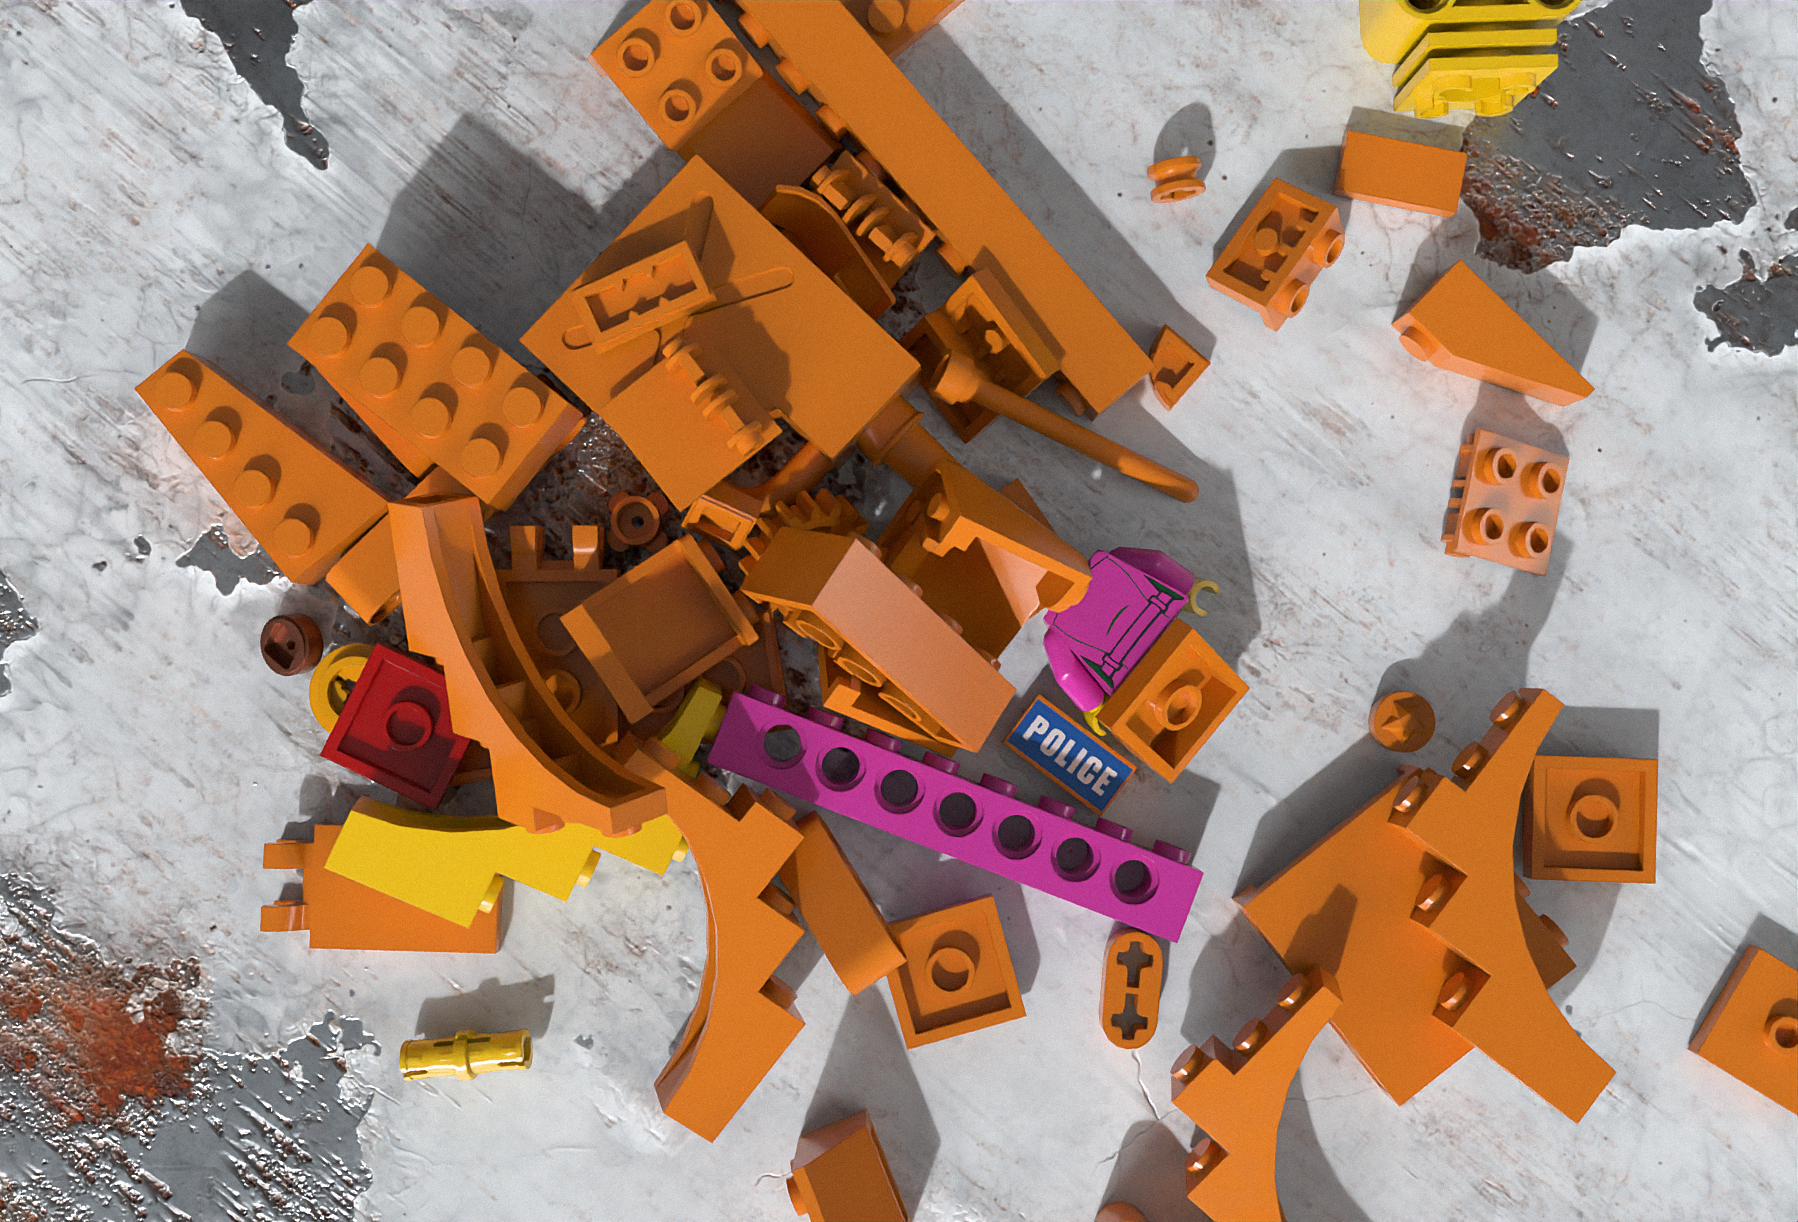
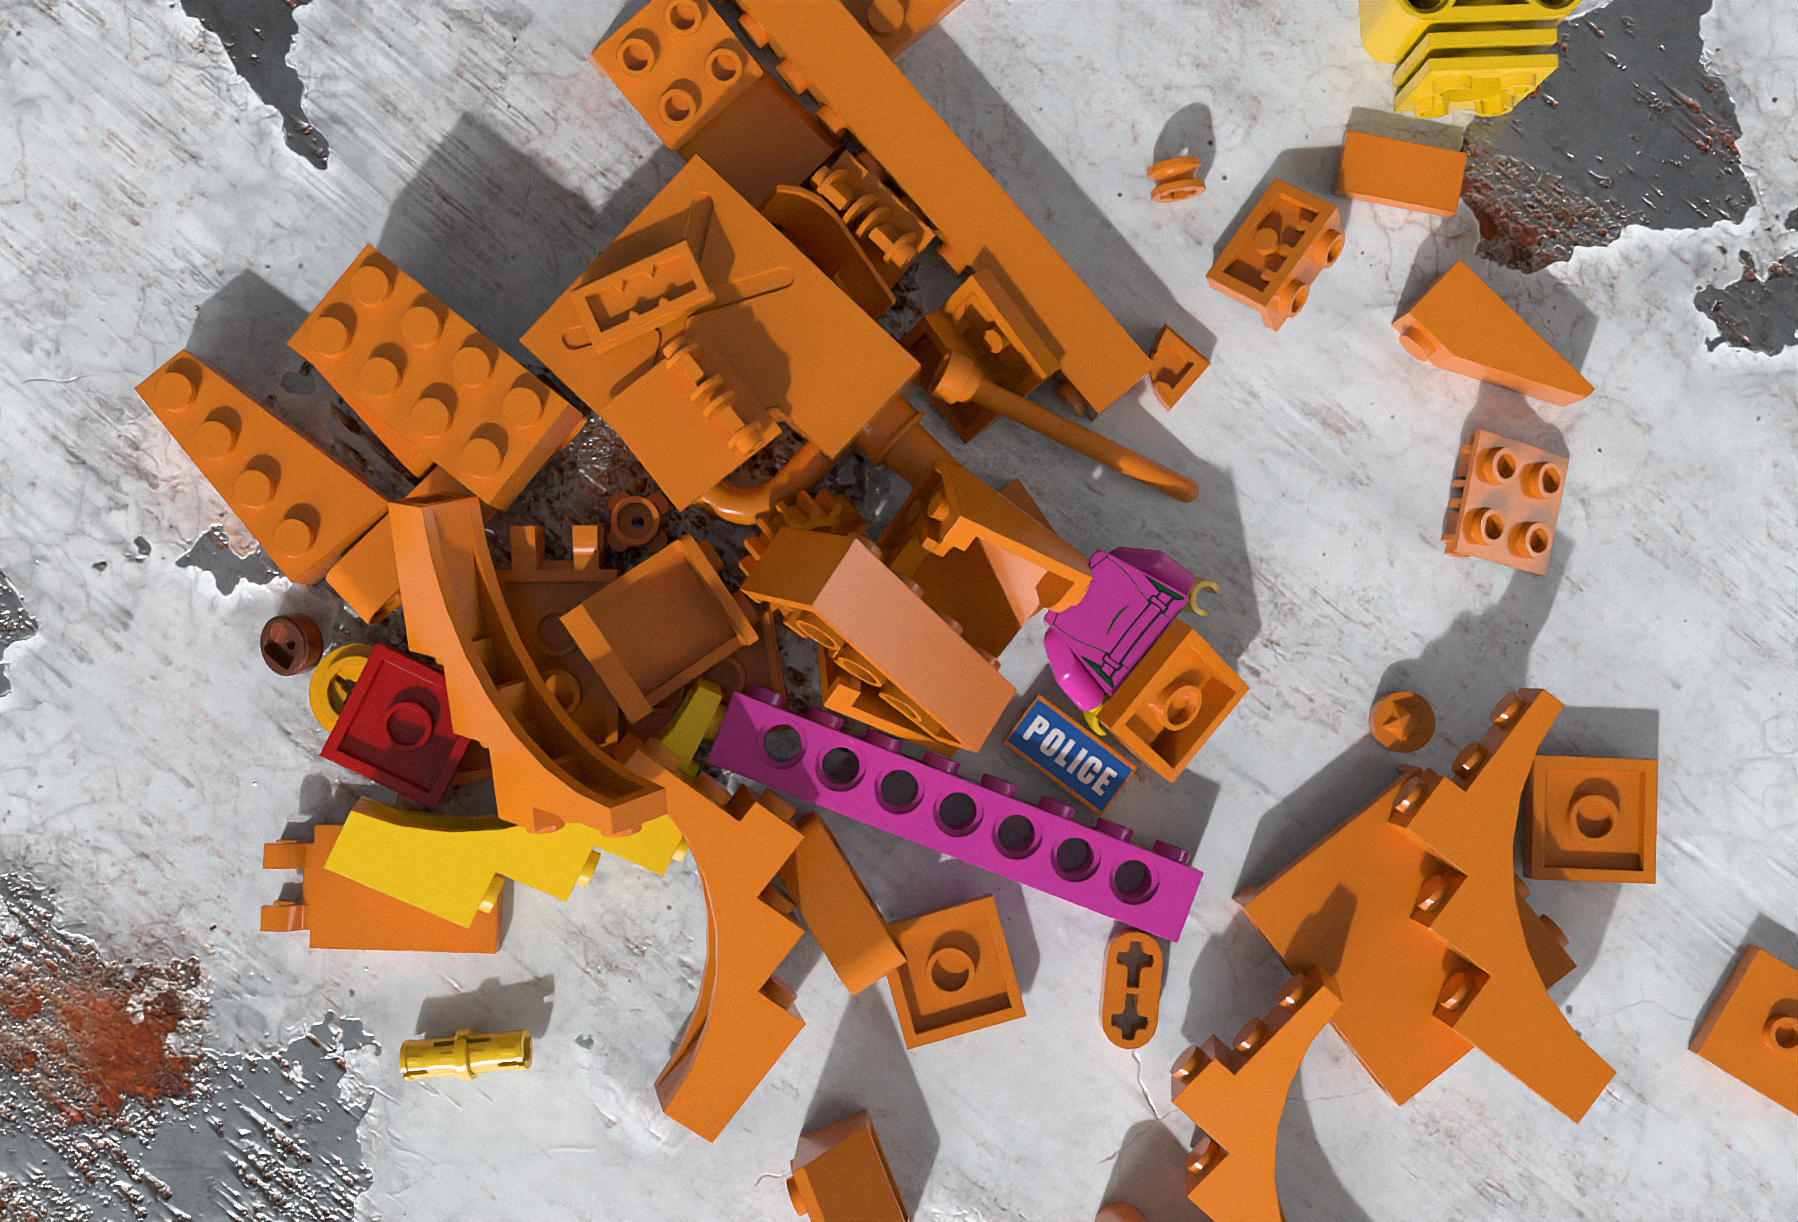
orange tile [681,482,764,552] -> none

